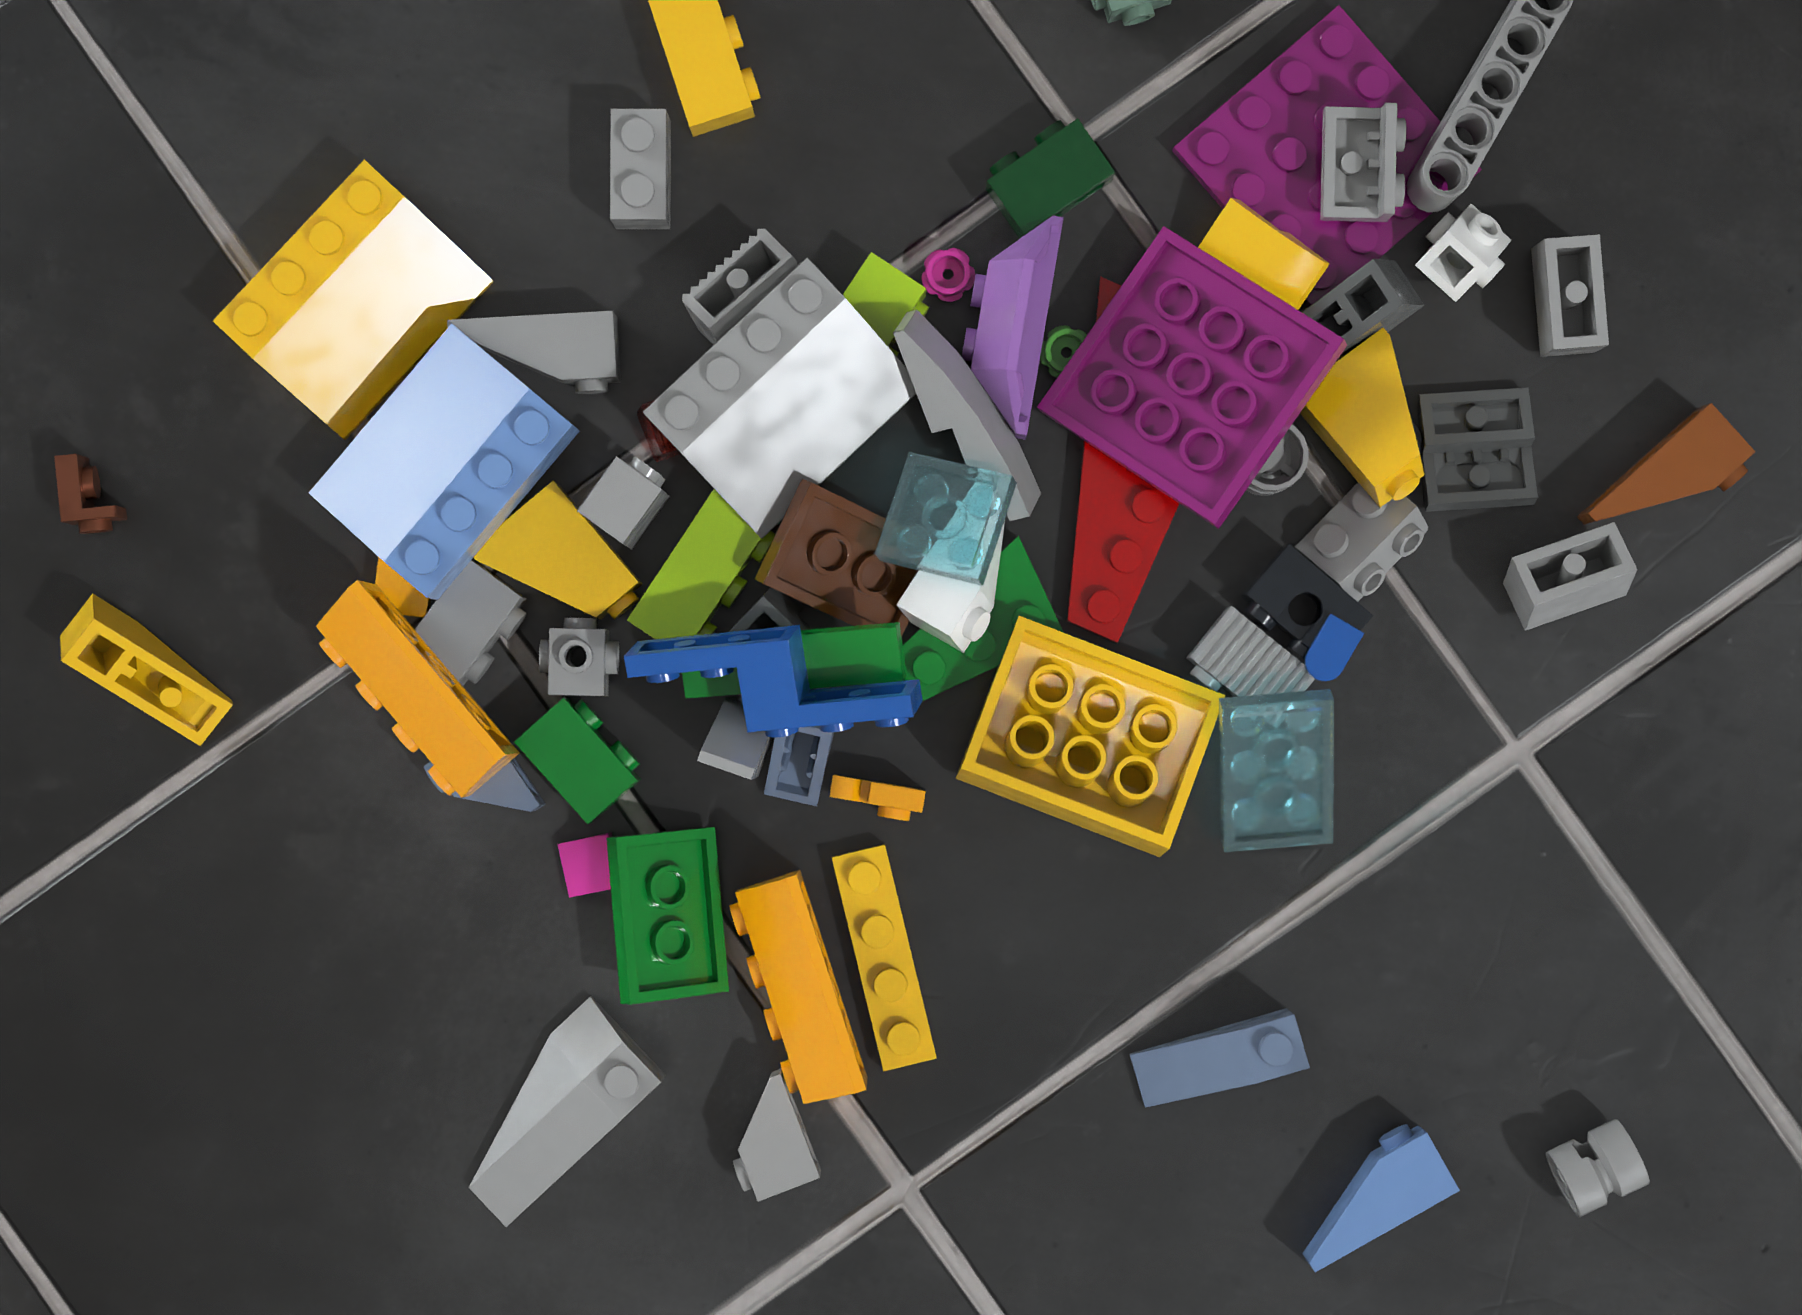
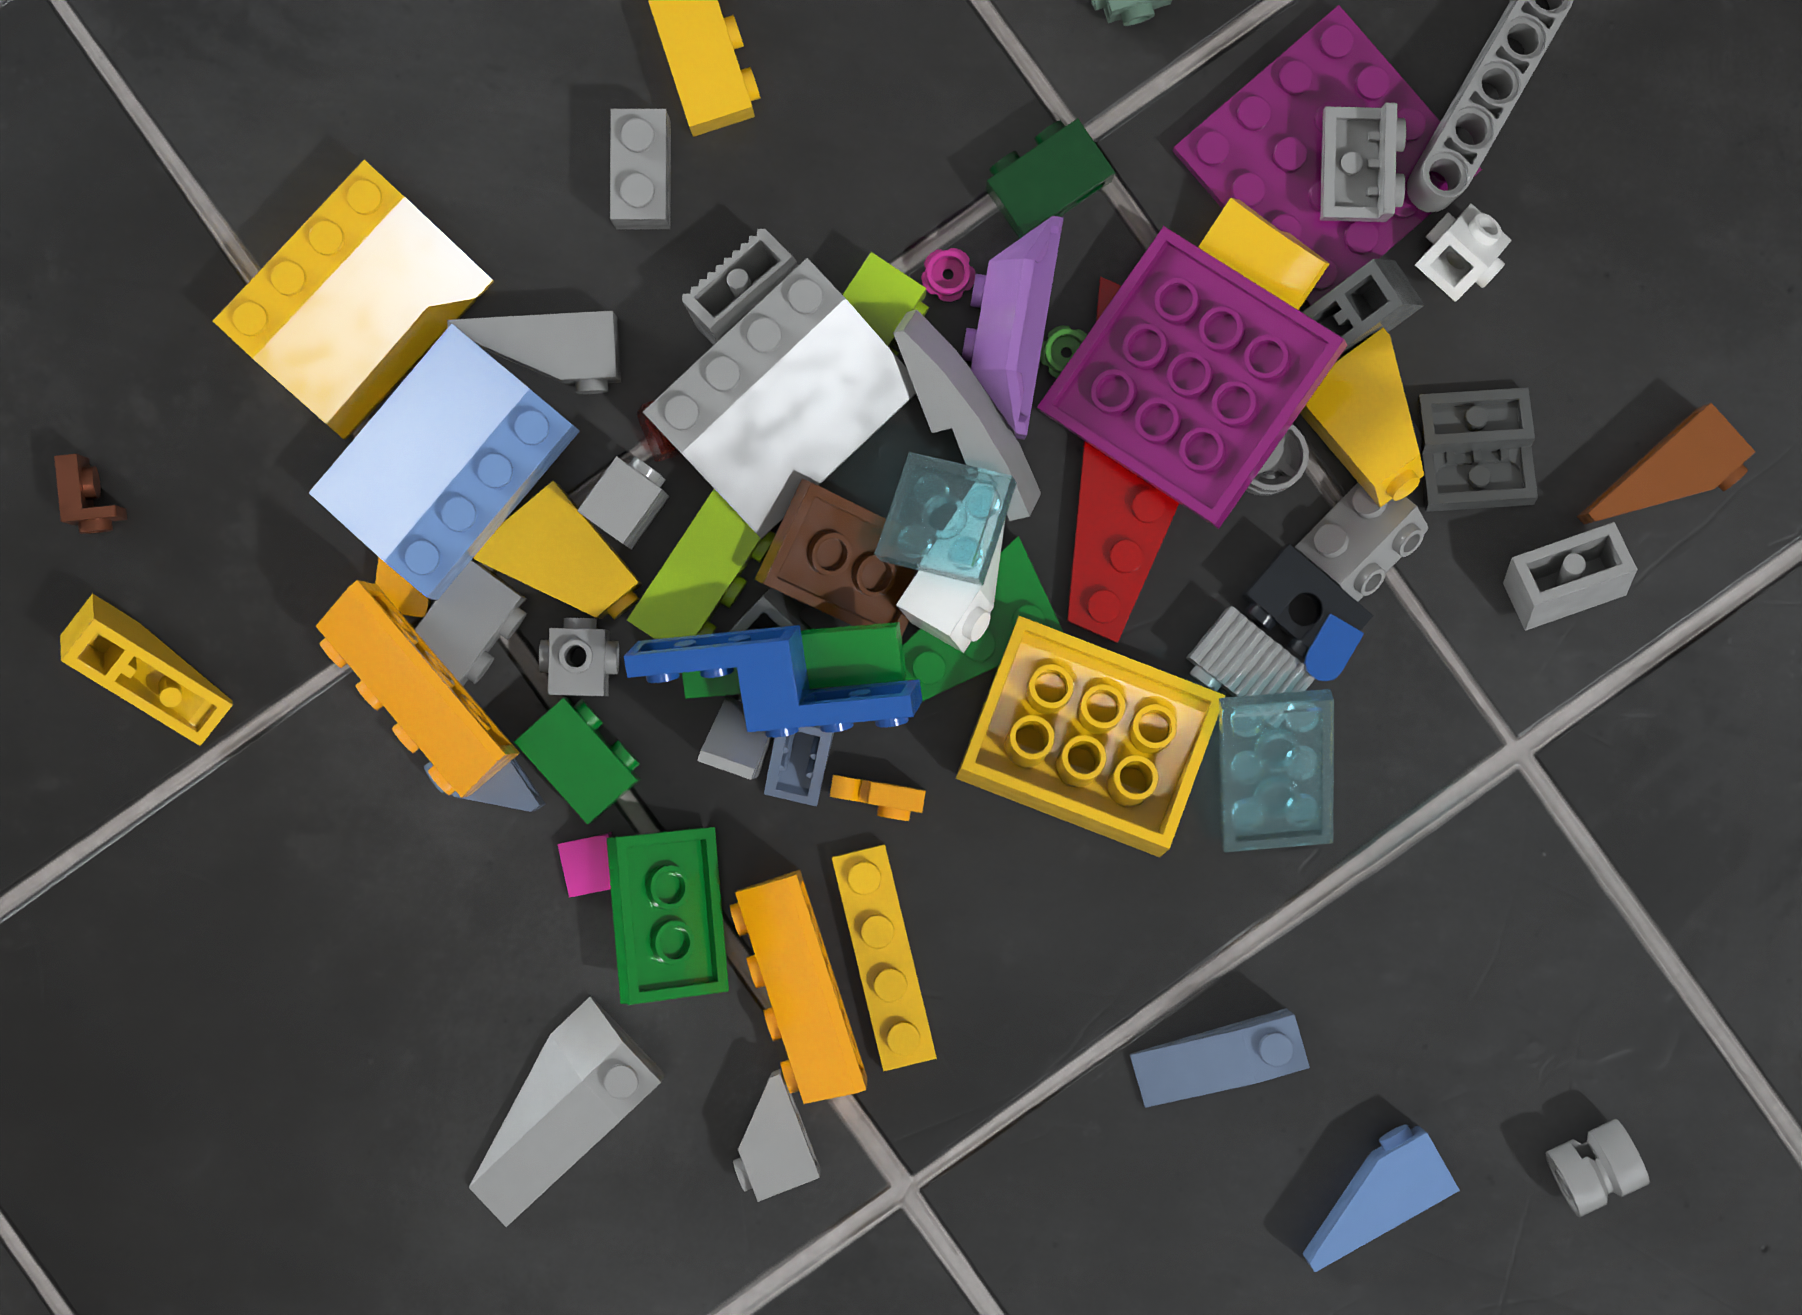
light grey brick [1531,234,1609,357] -> none

